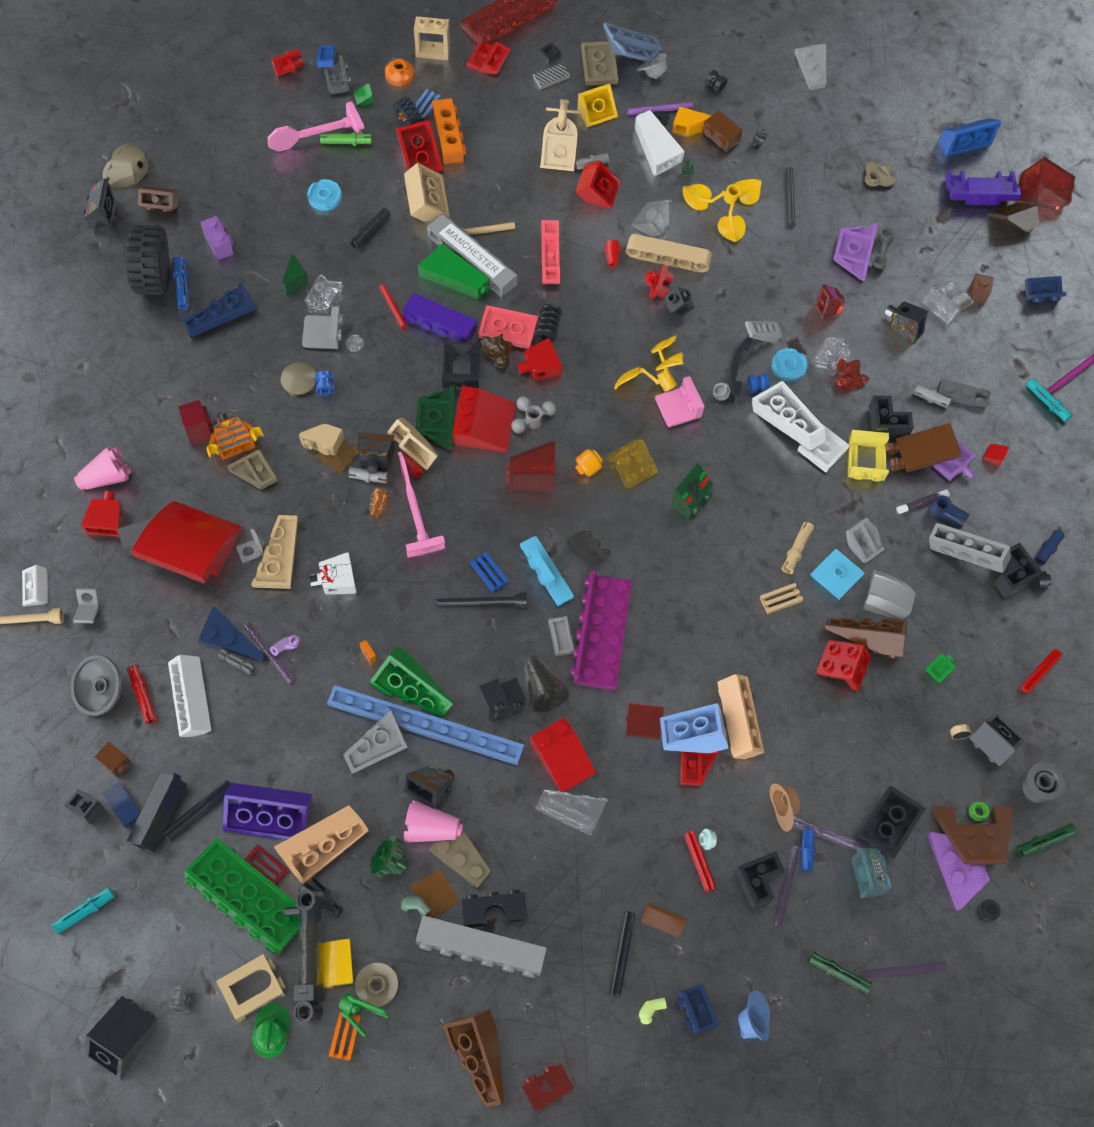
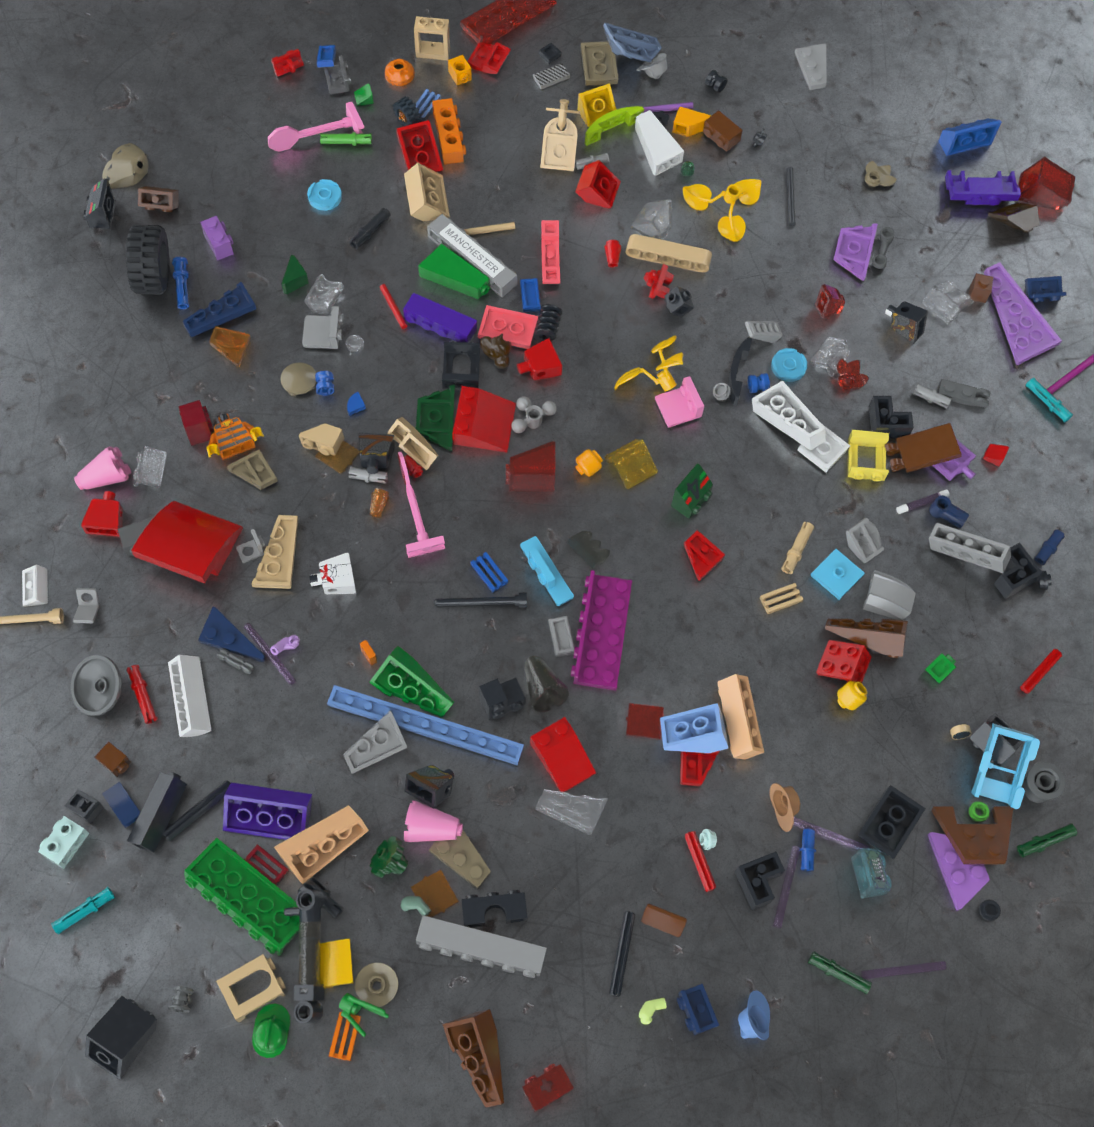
none -> light aqua brick [38,816,89,869]
none -> clear bracket [132,446,167,488]
none -> clear orange wing [209,326,251,367]
none -> blue tile [347,392,366,416]
none -> light orange brick [448,55,472,85]
none -> blue tile [520,278,541,312]
none -> lime slope [585,106,644,146]
none -> red wing [684,530,725,581]
none -> yellow head [837,681,868,710]
none -> medium azure piece [971,723,1040,809]
none -> medium lavender wing [984,262,1062,365]

